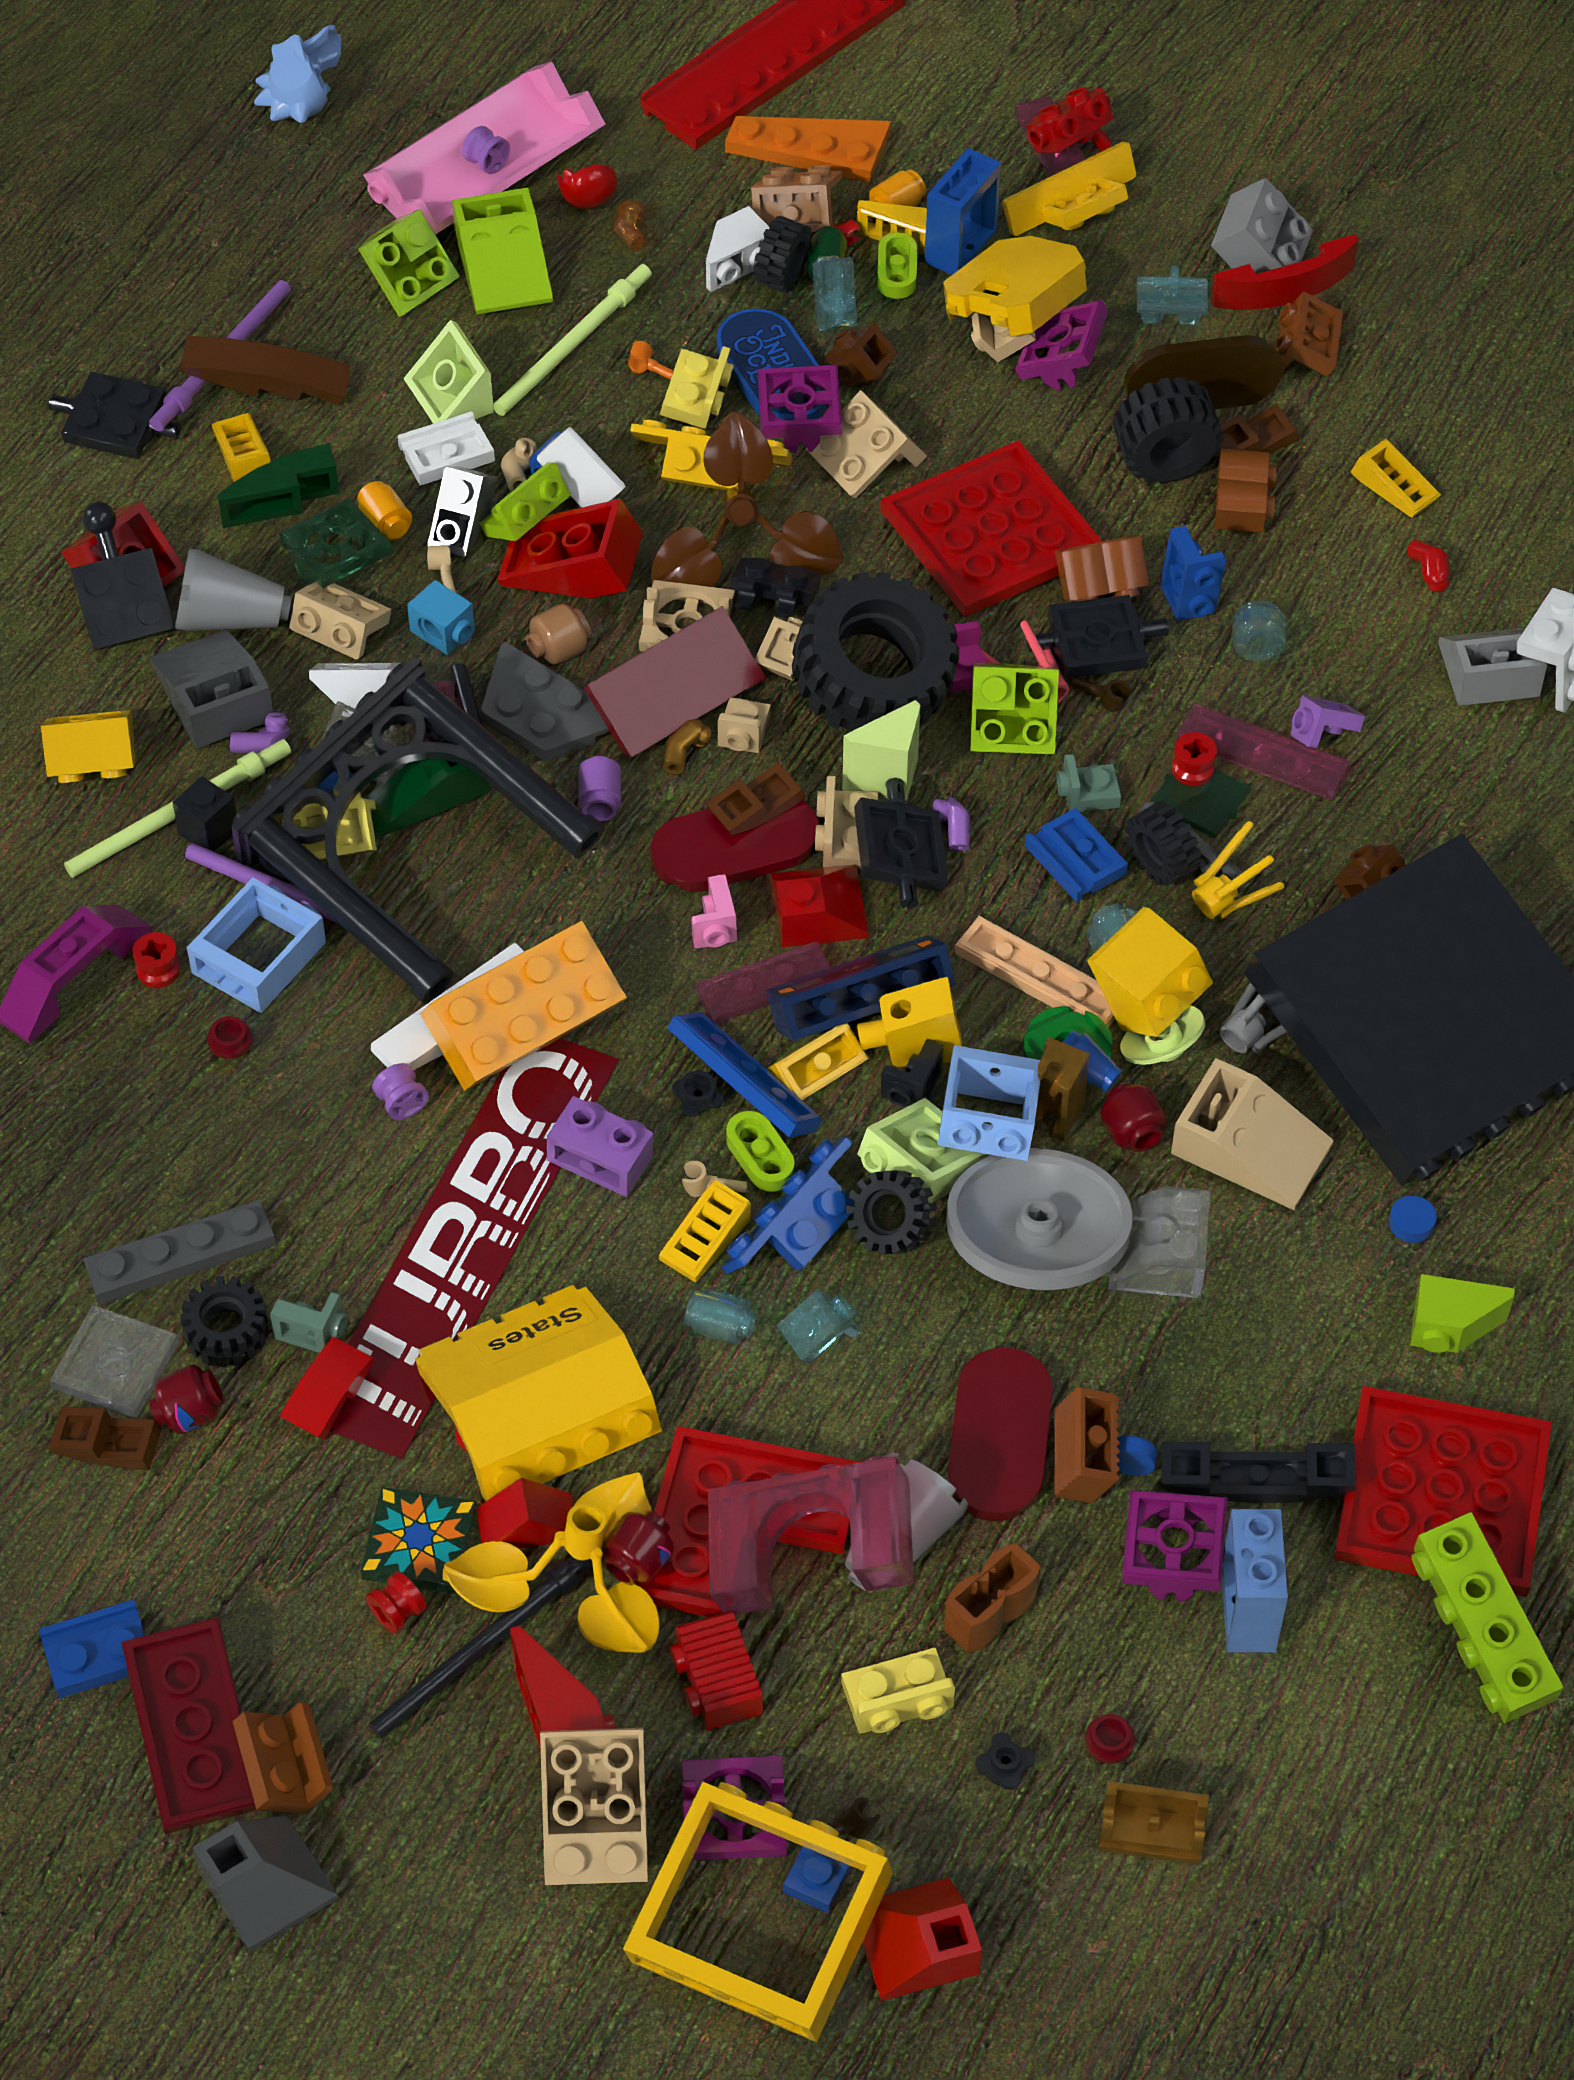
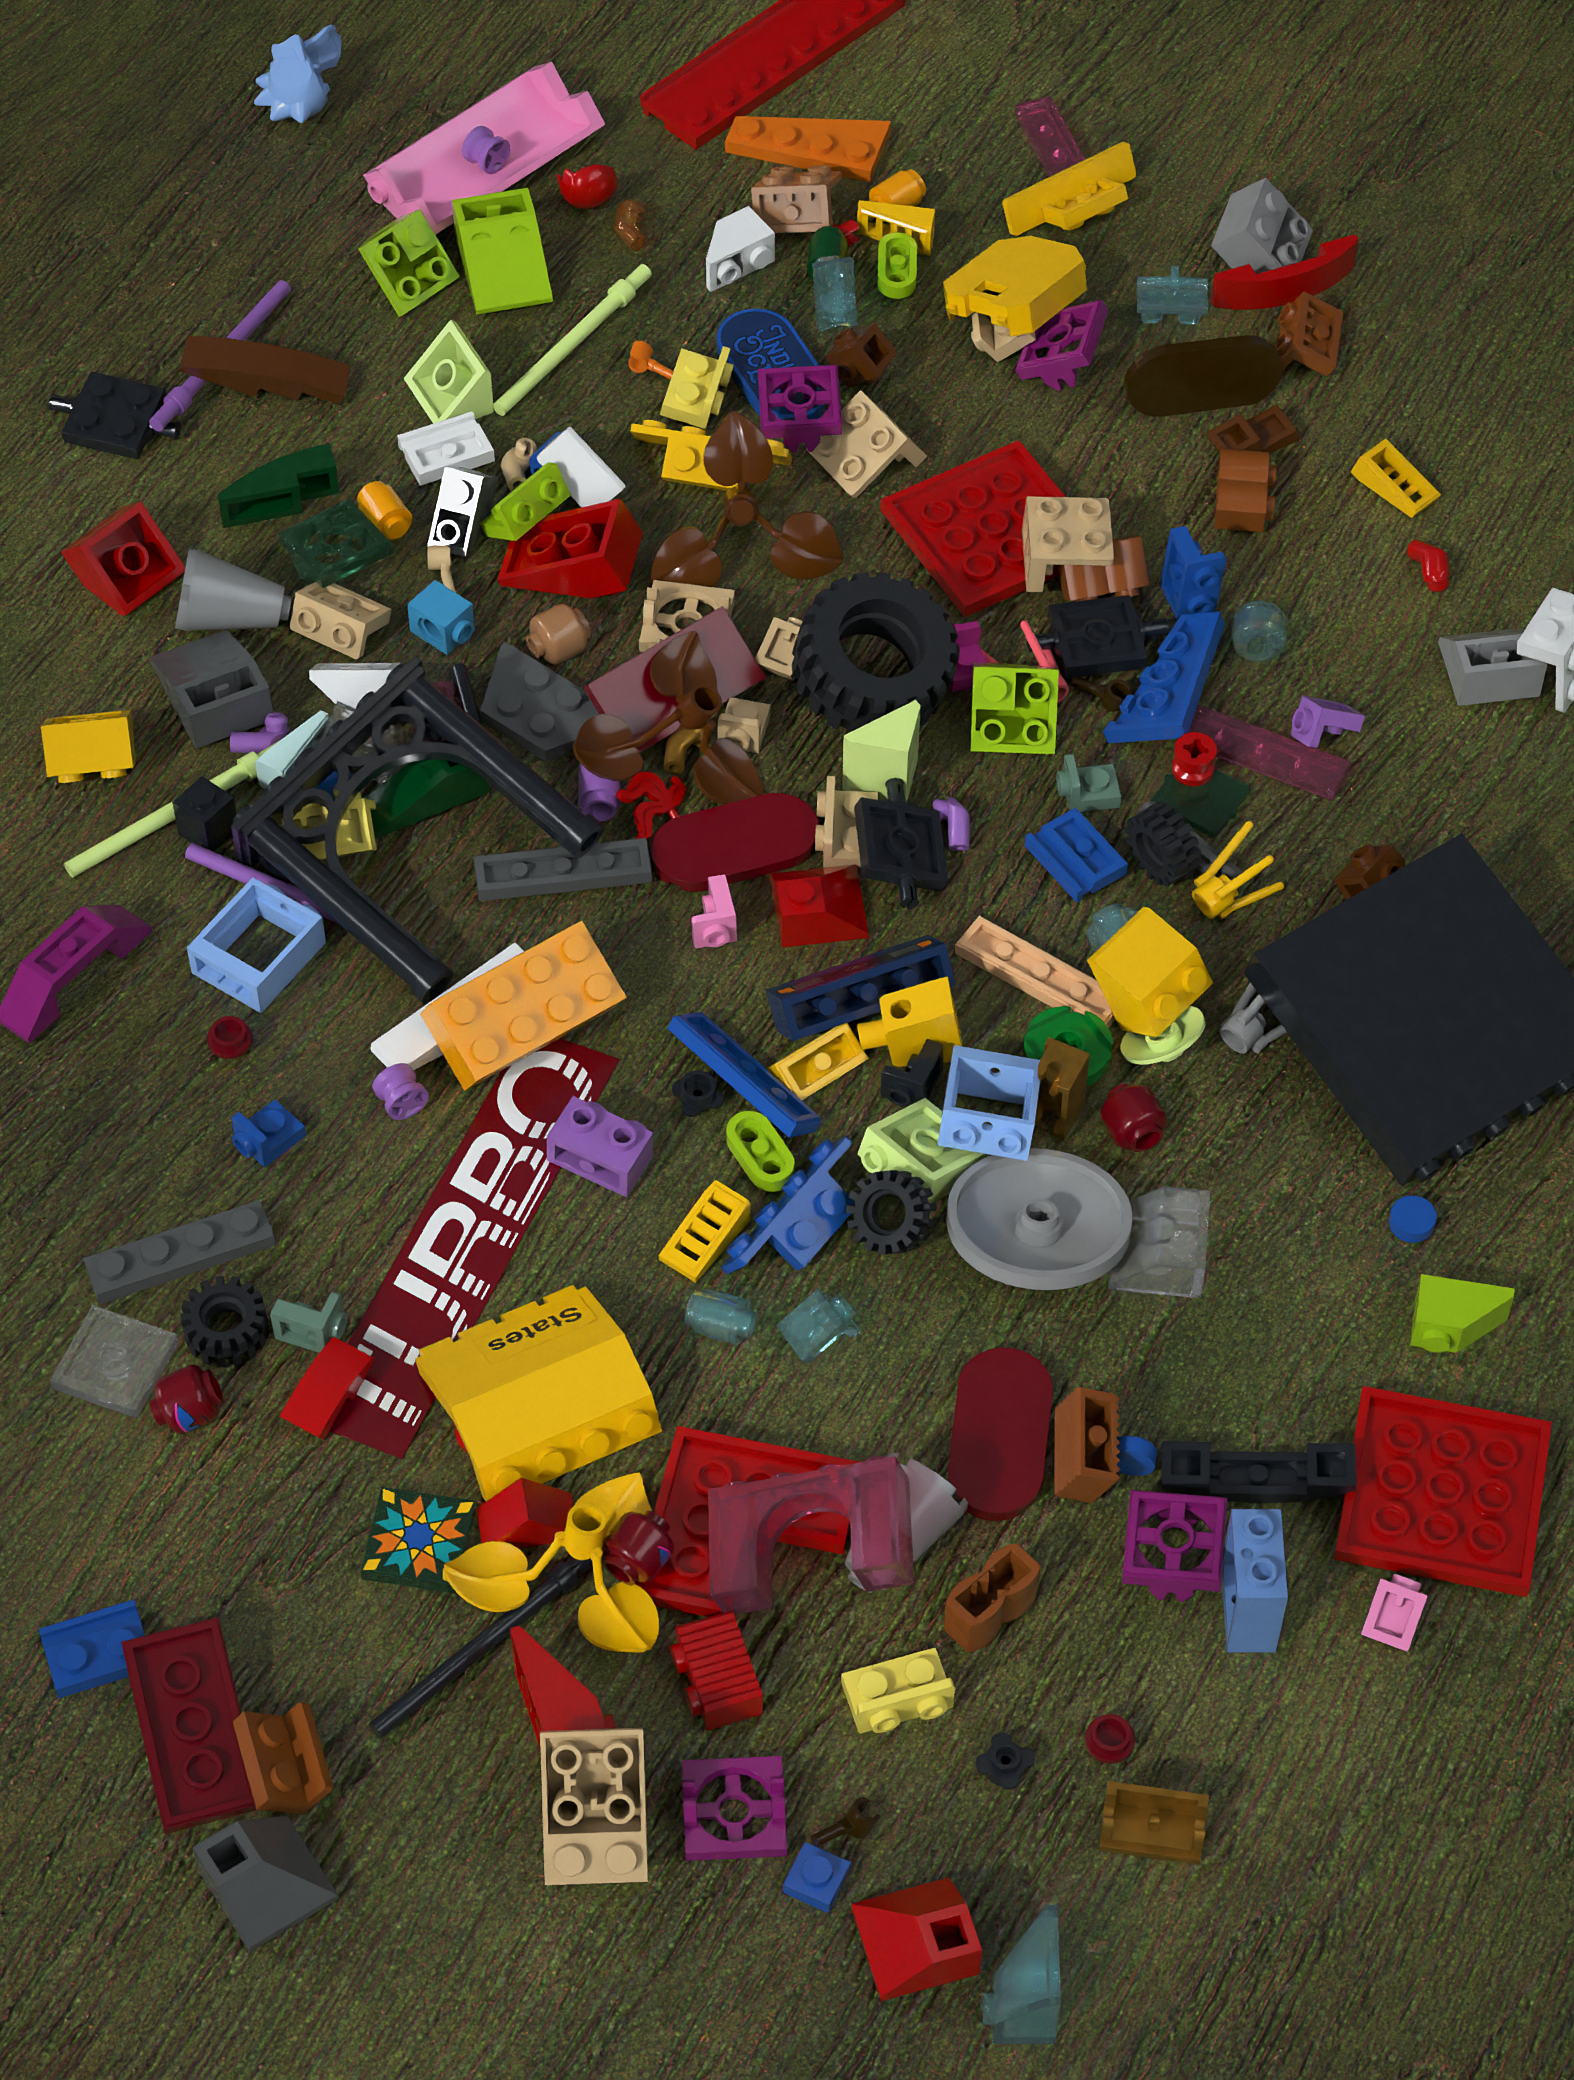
reddish brown slope [49,1407,162,1470] -> none
black plate [70,502,175,651] -> none
red wheel [132,932,180,988] -> none
yellow slope [211,413,271,482] -> none
red wheel [365,1571,427,1634] -> none
yellow window [623,1781,893,2043] -> none
tan hand [682,1161,747,1197] -> none
clear pink tile [695,941,831,1024] -> none
reddish brown slope [706,762,805,835] -> none
black plate [730,558,821,619] -> none
black tyre [753,216,813,293] -> none
blue window [924,148,1001,275] -> none
red brick [1026,87,1114,153] -> none
blue cone [1063,1030,1123,1092] -> none
black tyre [1113,377,1224,484] -> none
tan slope [1171,1058,1334,1210] -> none
lime brick [1412,1512,1564,1724] -> none
none -> blue bracket [231,1099,306,1167]
none -> light aqua slope [255,710,330,789]
none -> dark grey plate [474,838,652,901]
none -> reddish brown plant [573,631,764,804]
none -> red piece [615,771,686,840]
none -> clear light blue slope [982,1905,1061,2044]
none -> tan bracket [1022,496,1114,592]
none -> blue wing [1103,611,1225,743]
none -> bright pink bracket [1361,1574,1428,1652]

